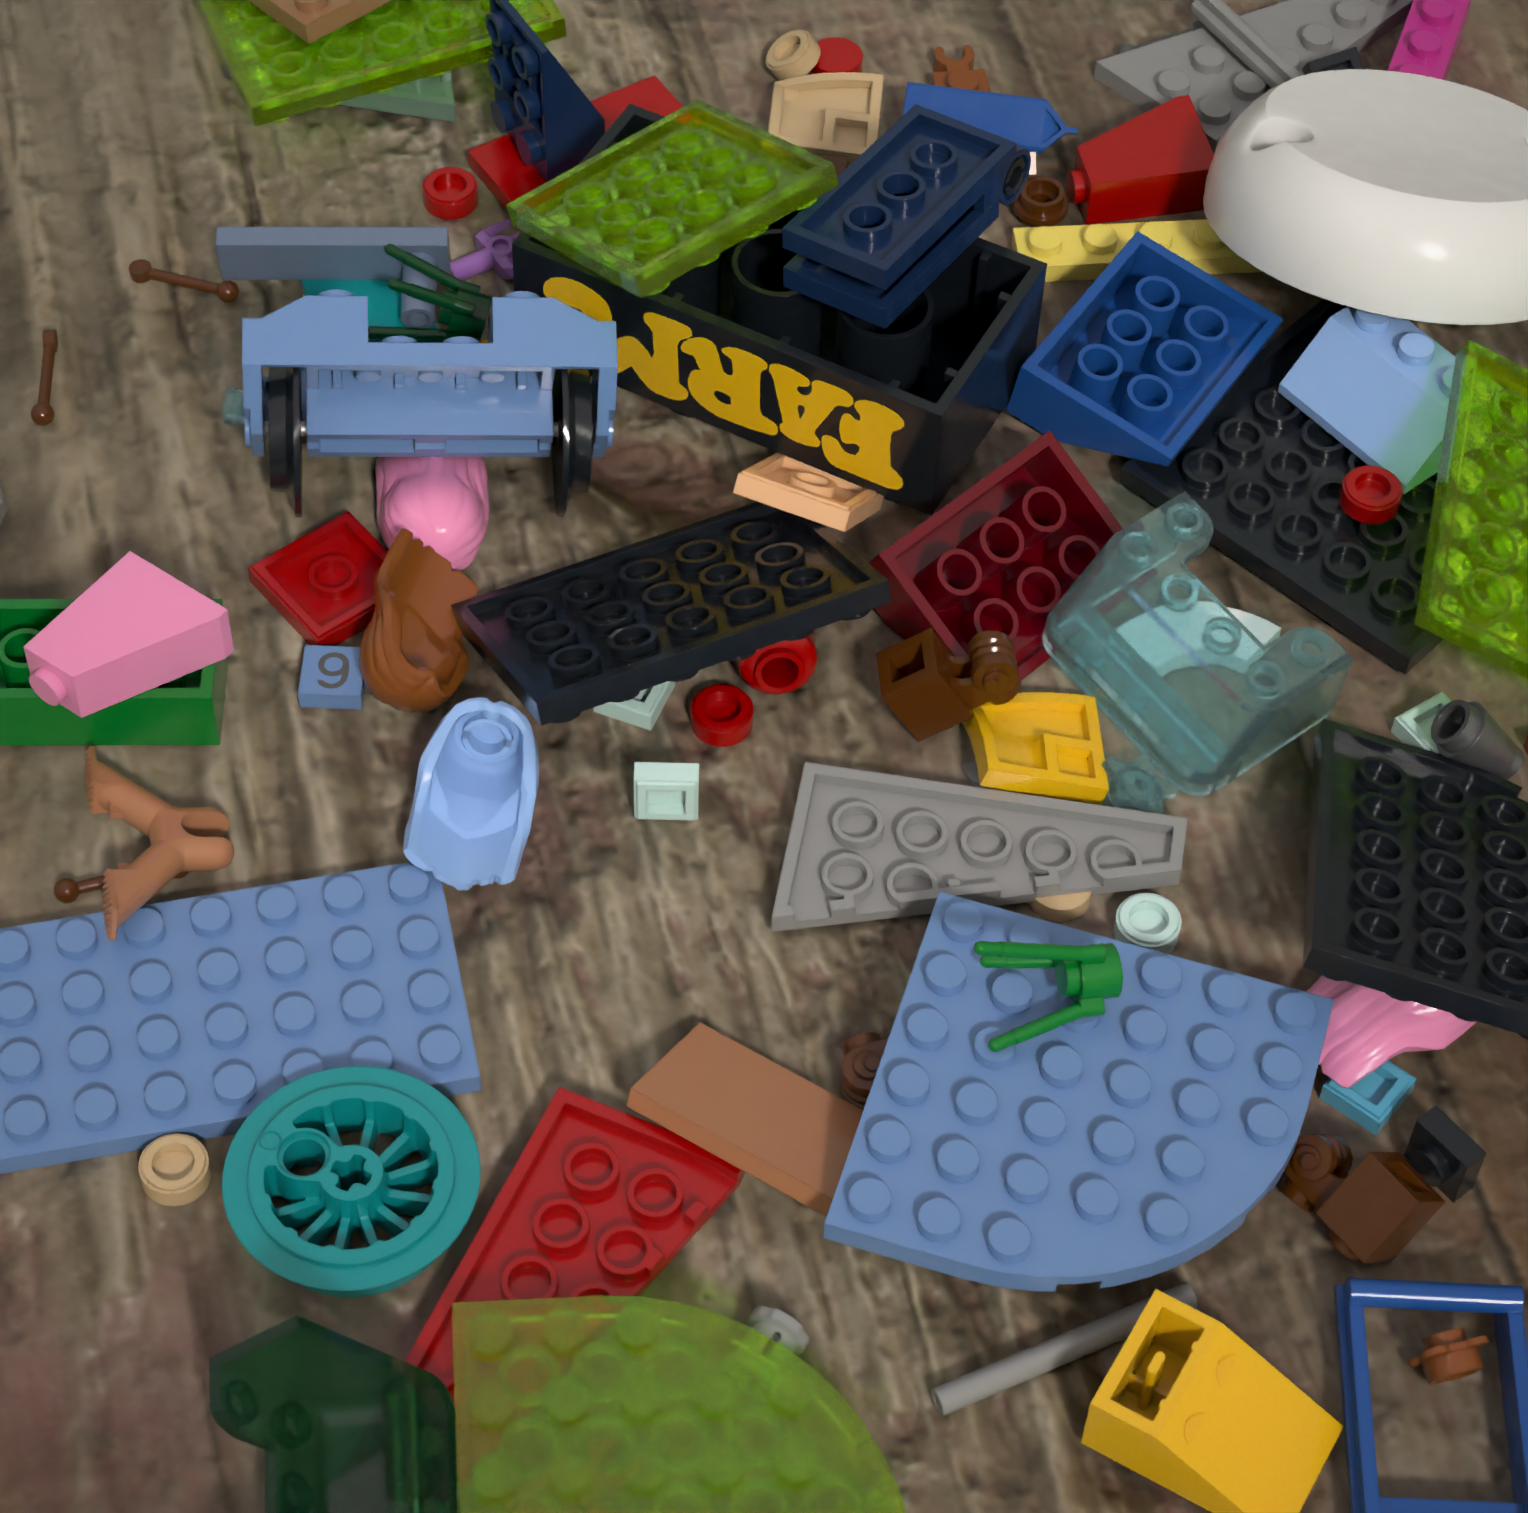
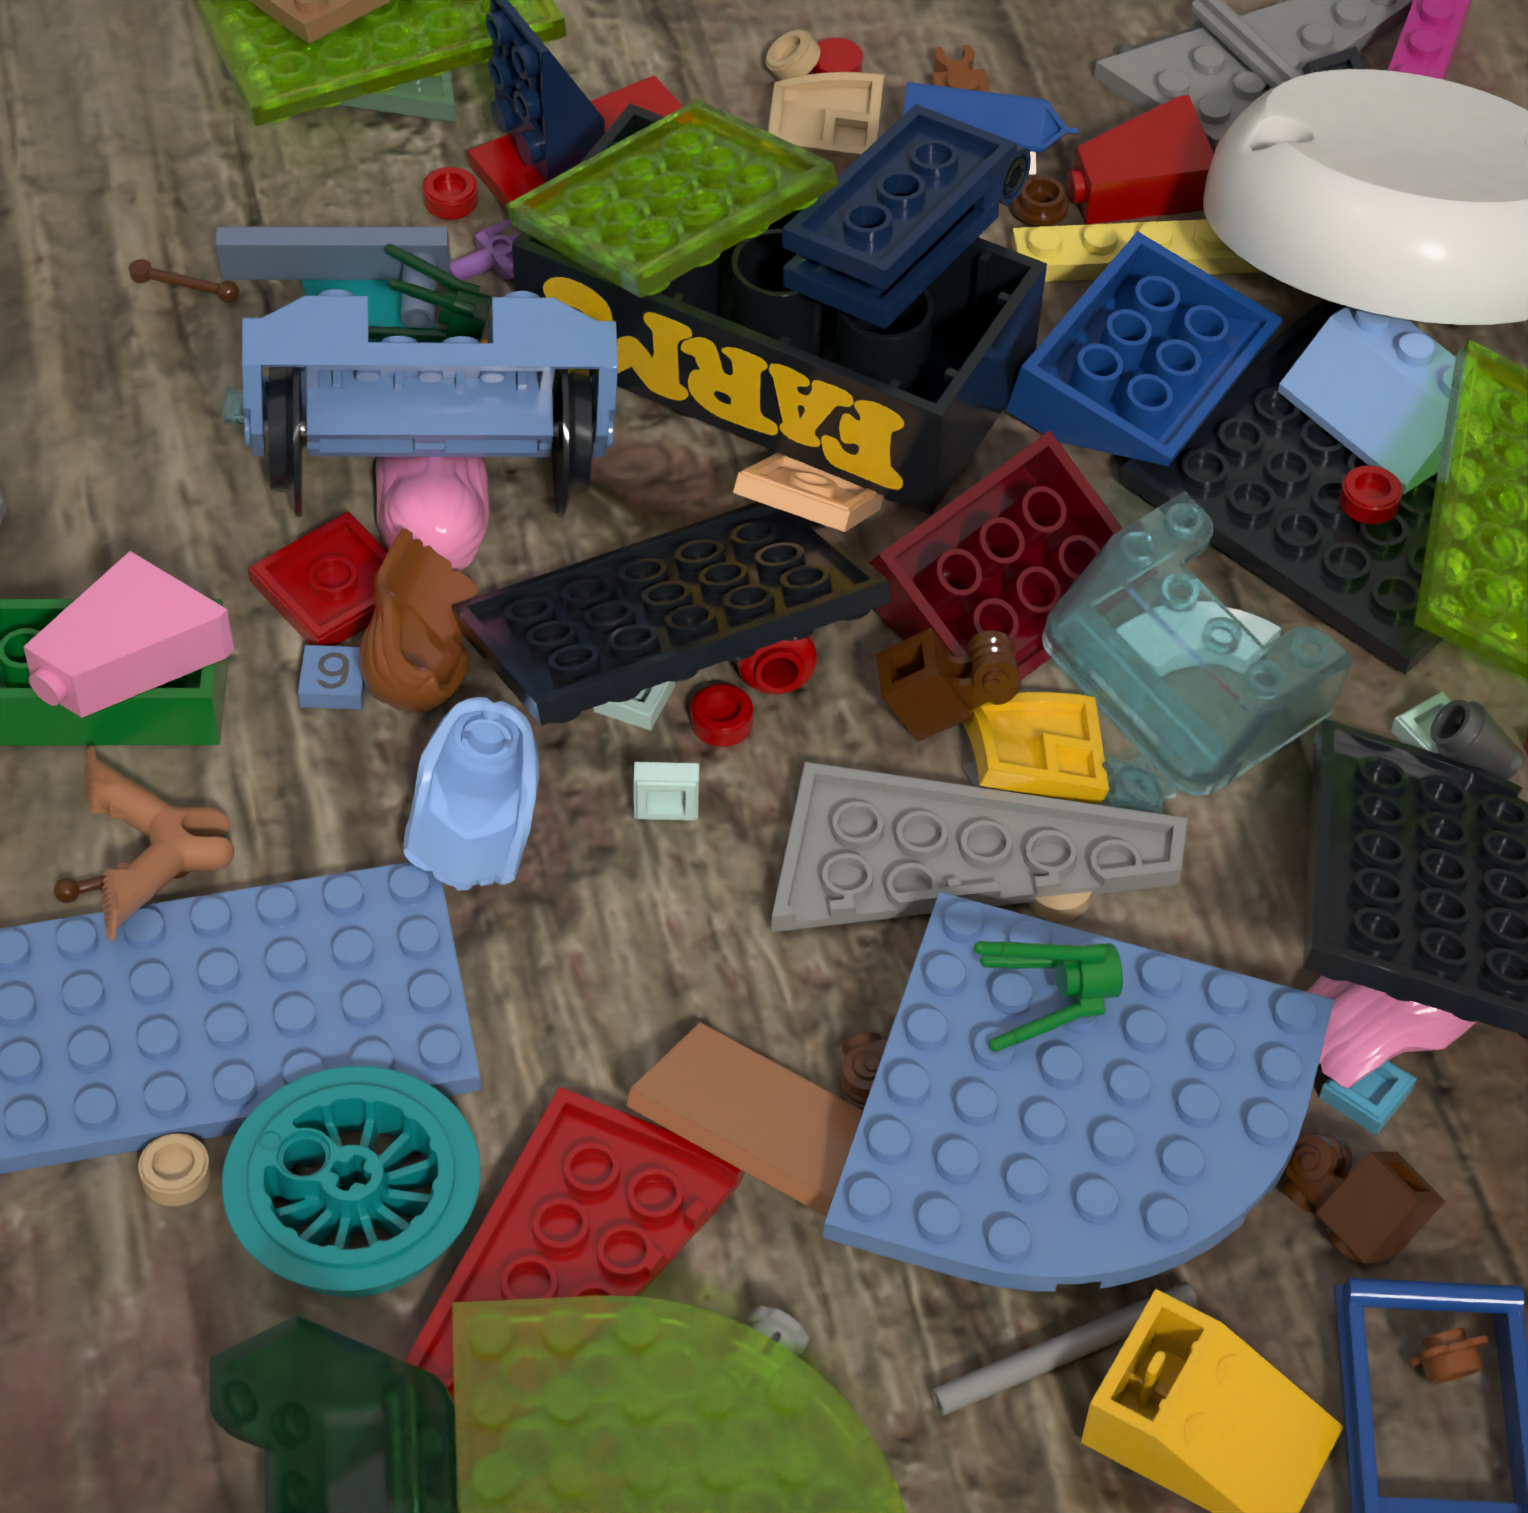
reddish brown hinge [31,329,58,426] -> none
light aqua tile [1113,893,1182,954] -> none
black plate [1404,1106,1486,1203] -> none

